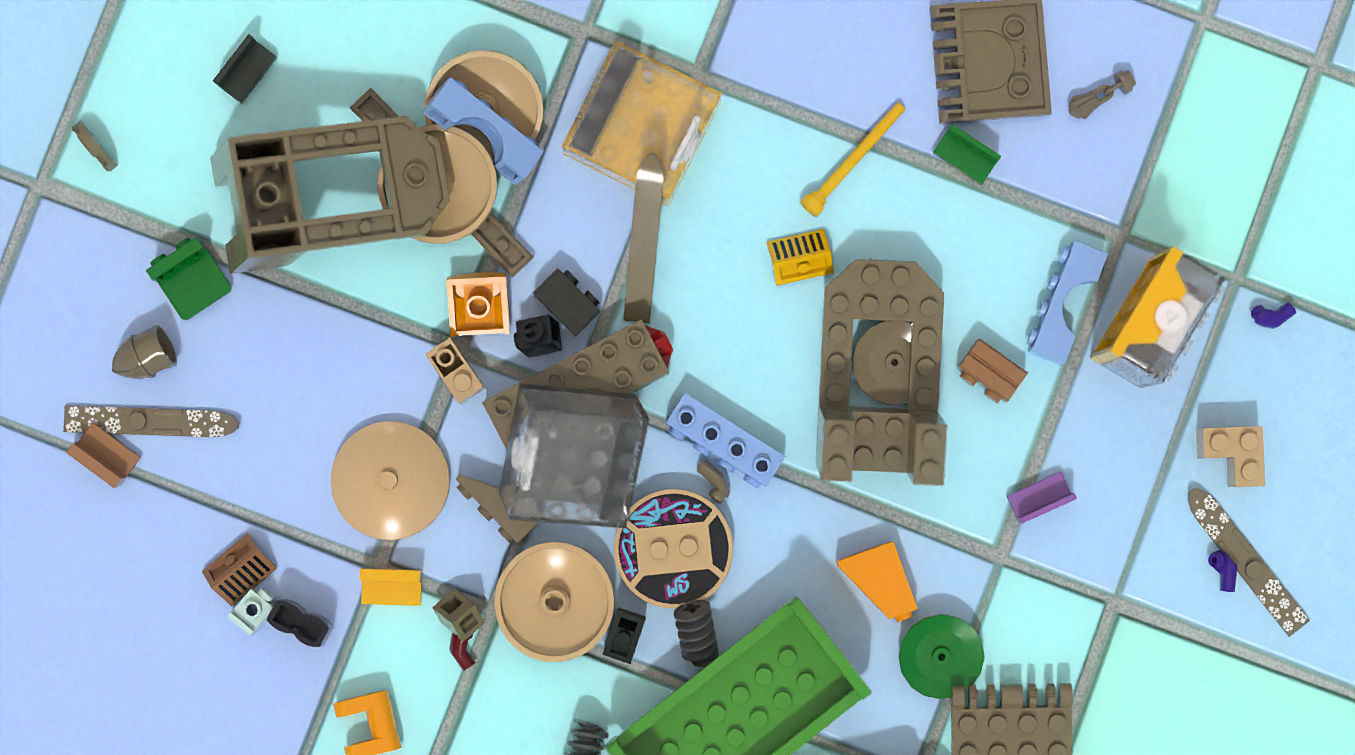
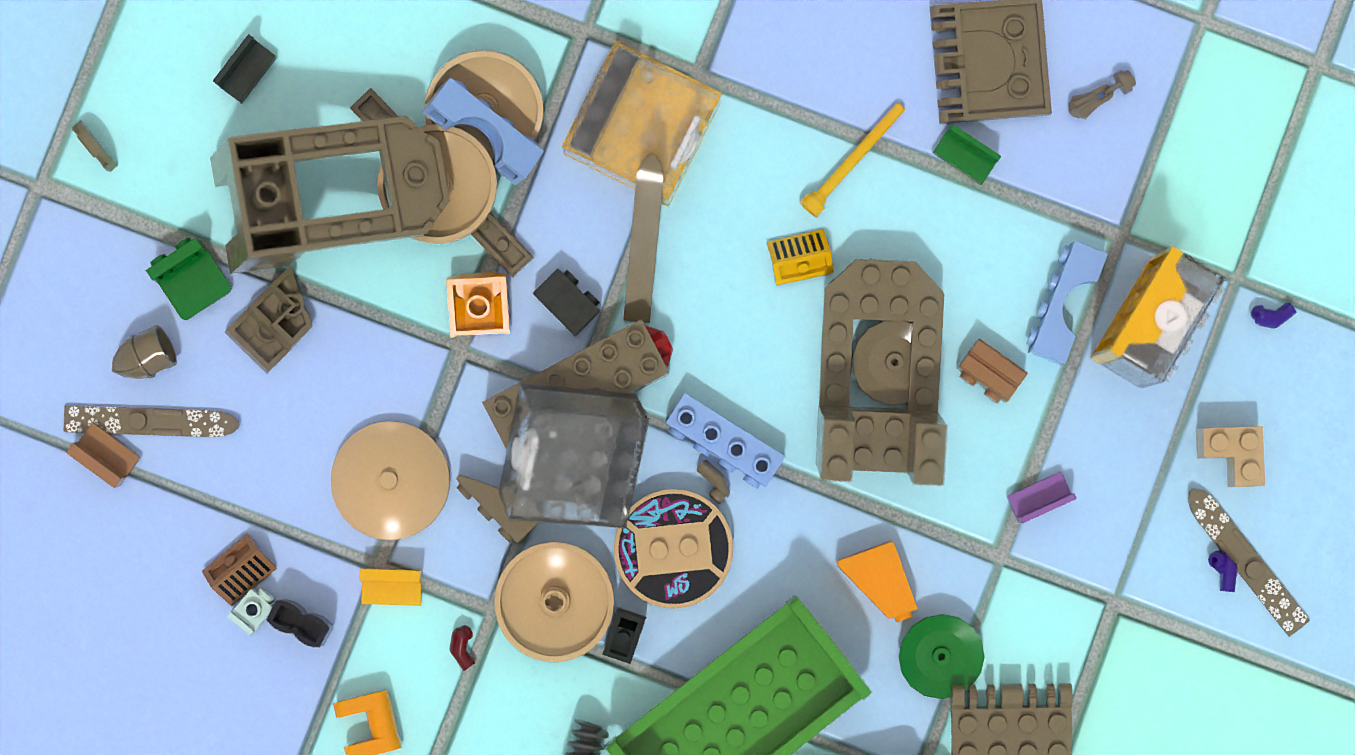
tan slope [425,337,485,405] -> none
dark tan brick [432,589,485,642] -> none
black brick [514,314,562,358] -> none
dark grey piece [673,600,720,667] -> none
none -> dark tan slope [225,266,313,374]

